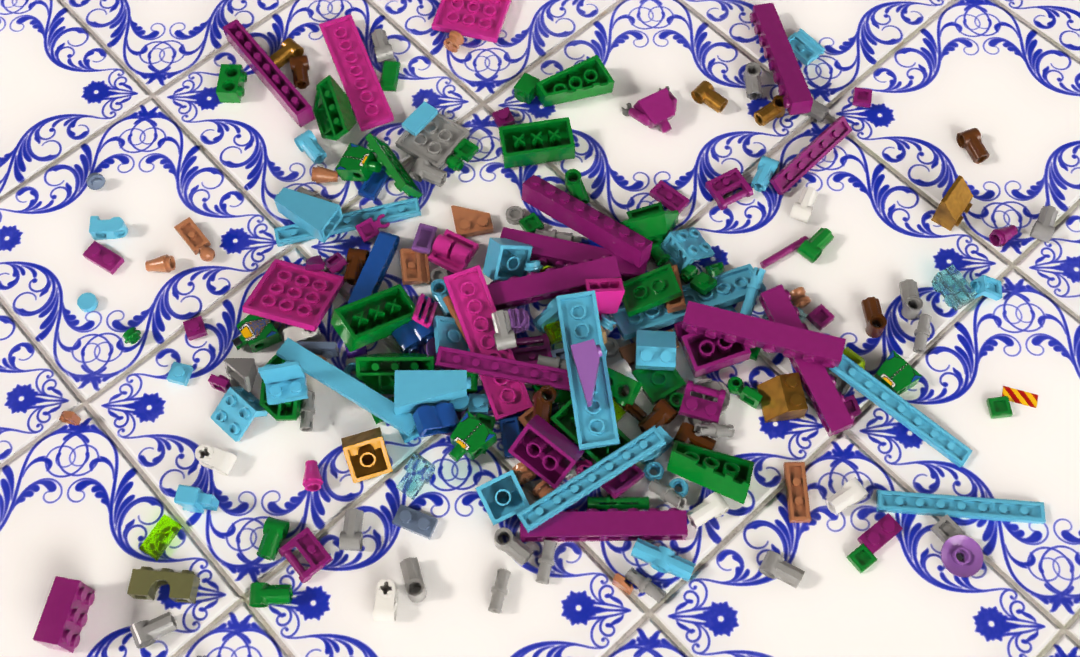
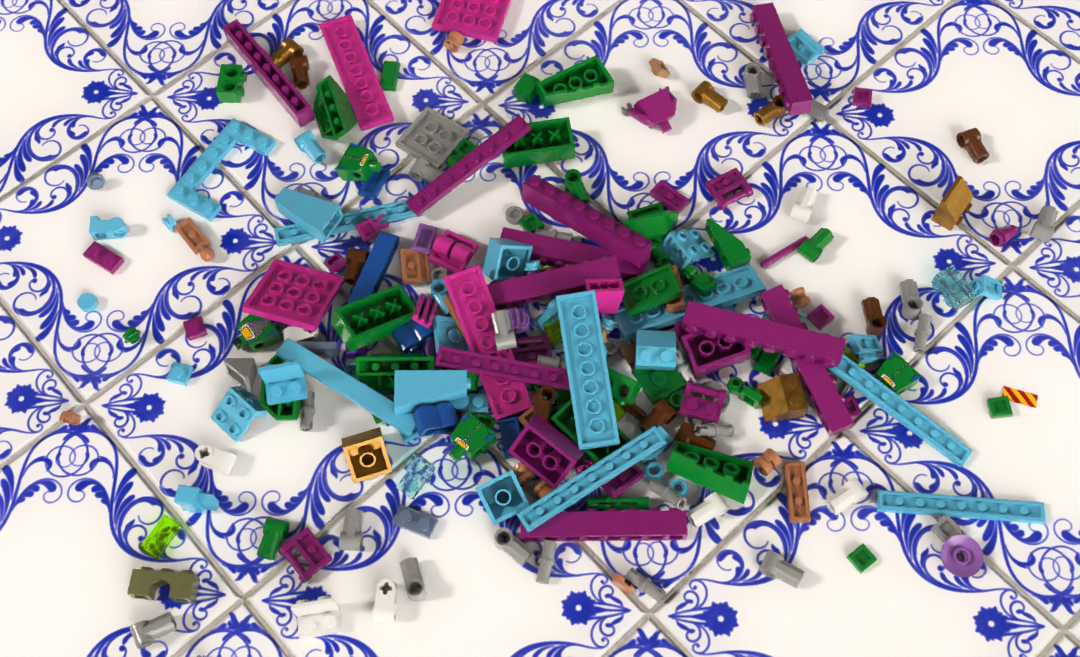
magenta brick [33,576,95,653] -> none
nougat cone [145,254,176,273] -> none
magenta plate [208,374,232,393] -> none
green piece [249,582,293,608] -> none
dark pink cone [302,460,323,492] -> none
magenta tile [305,255,325,271] -> none
nougat cone [312,166,338,184] -> none
green plate [365,133,423,199] -> none
light grey piece [371,28,394,63] -> none
medium azure tile [401,101,438,137] -> none
nougat wing [451,205,494,238] -> none
light grey pin [488,568,511,614] -> none
magenta plate [492,107,515,129] -> none
medium lavender slope [570,339,603,407] -> none
medium azure piece [631,538,696,582] -> none
green tile [705,262,725,277] -> none
medium azure pin [740,267,766,316] -> none
medium azure piece [751,155,780,192] -> none
magenta plate [770,116,853,195] -> none
magenta plate [857,513,903,554] -> none
none -> medium azure bush [161,214,178,232]
none -> medium azure plate [167,118,276,222]
none -> white bracket [290,596,343,640]
none -> magenta plate [405,115,531,217]
none -> medium nougat plate [648,58,671,78]
none -> white pin [676,350,698,385]
none -> green slope [705,218,751,271]
none -> green tile [753,349,782,376]
none -> nougat wheel [753,448,782,476]
none -> medium azure plate [847,334,887,363]

